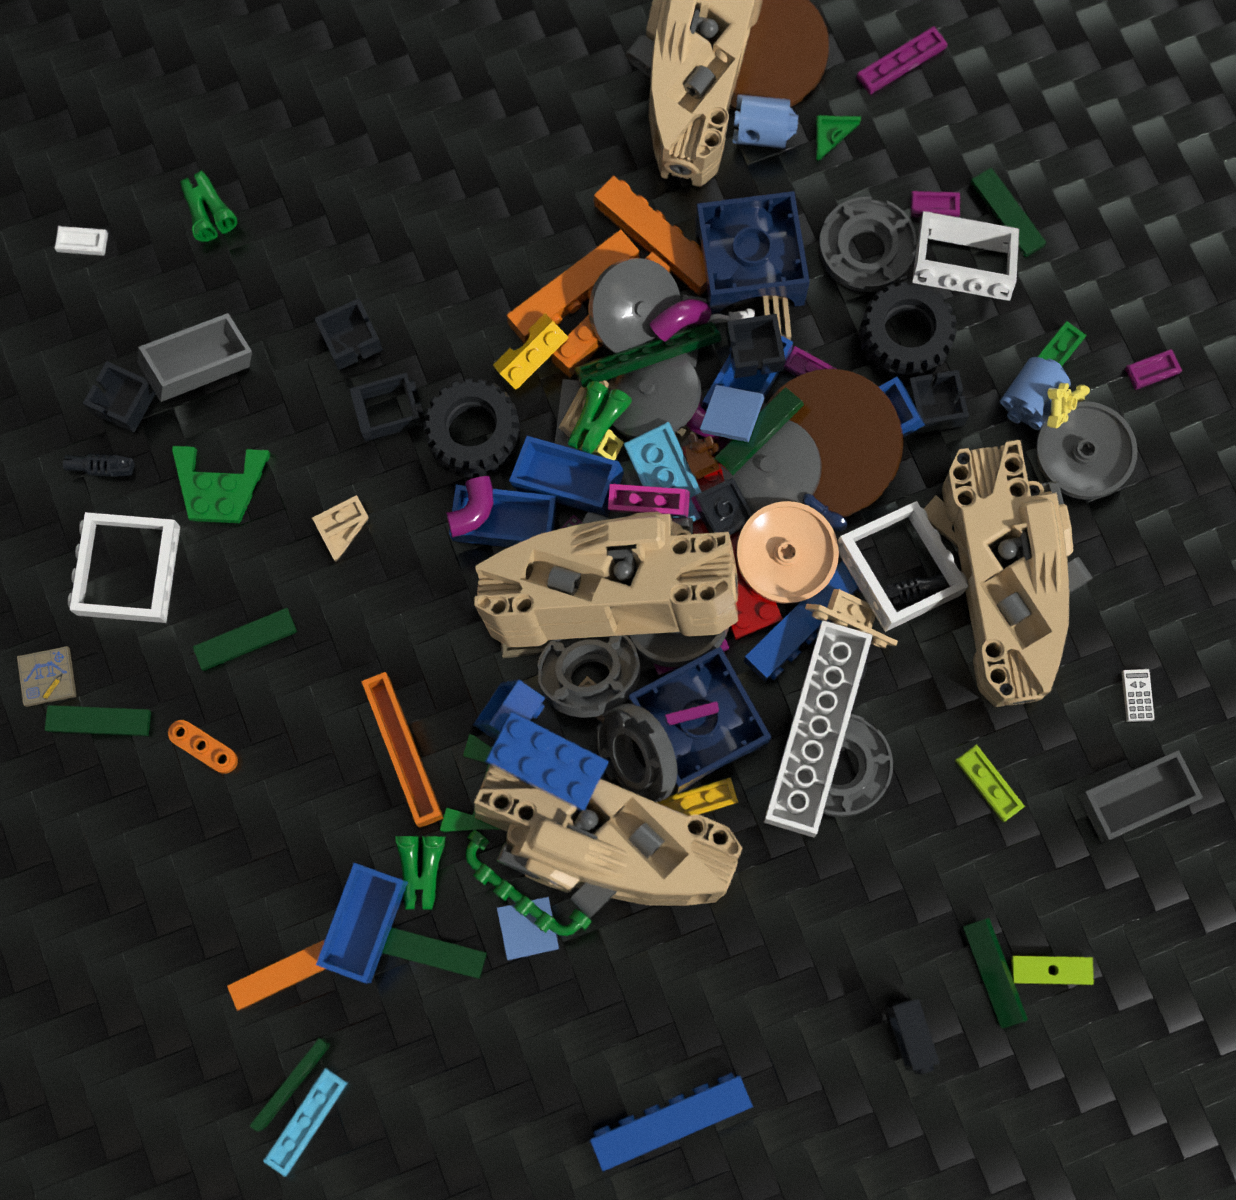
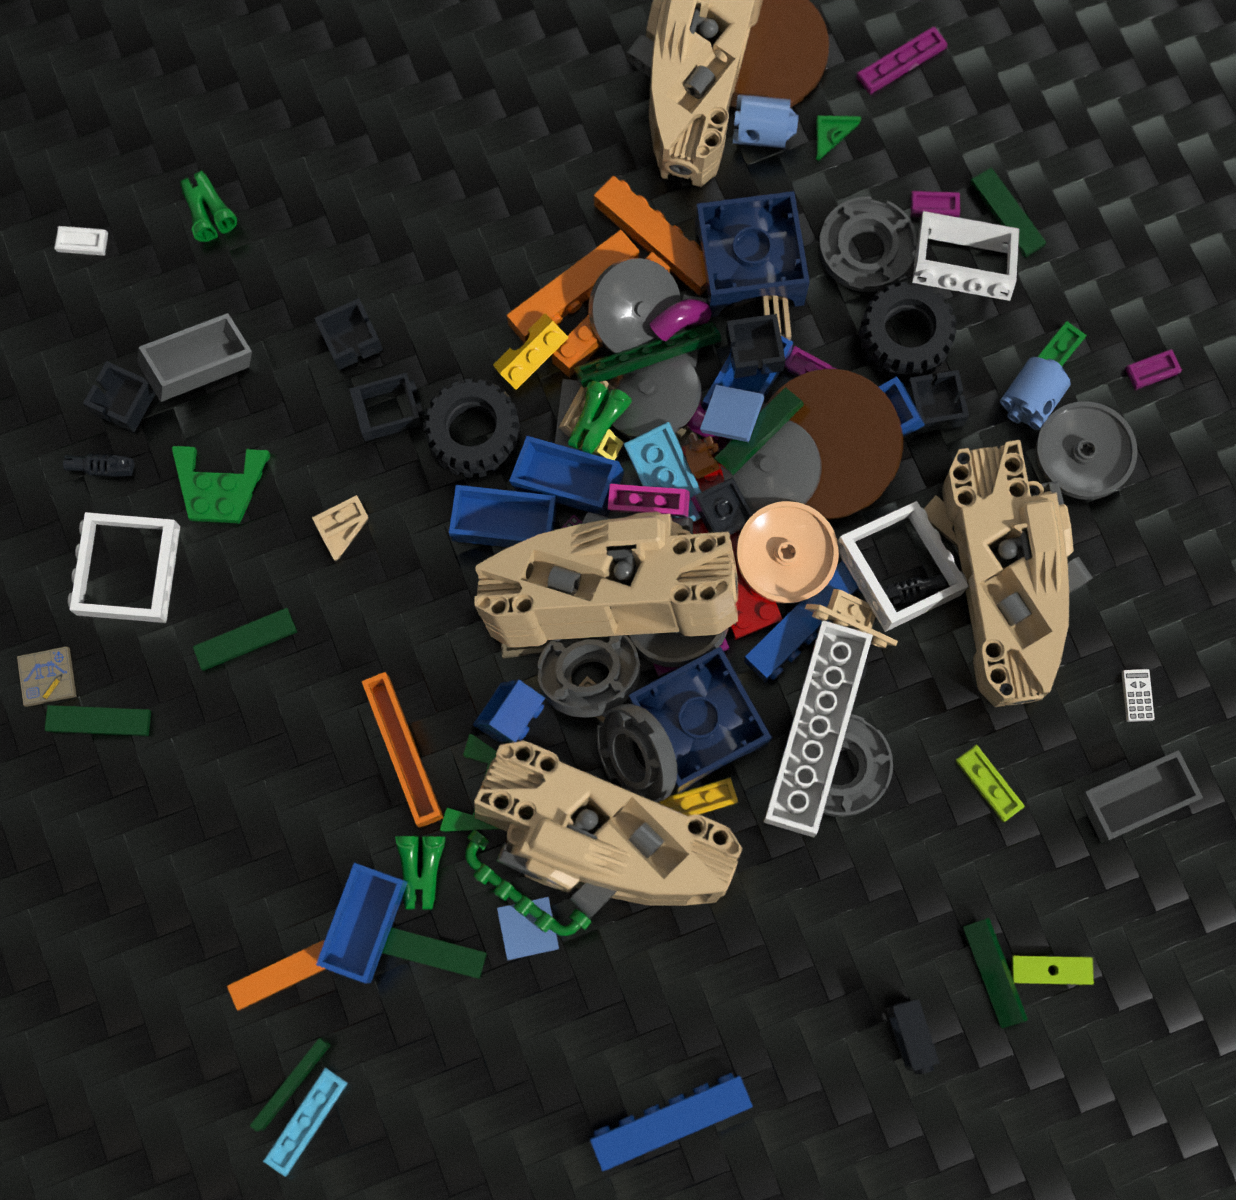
orange plate [168,720,238,774] -> none
magenta cylinder [446,476,493,537] -> none
blue piece [485,712,609,811] -> none
magenta tile [664,702,719,726] -> none
white piece [707,309,755,323] -> none
dark blue piece [803,494,847,531] -> none
light yellow piece [1047,383,1090,428] -> none

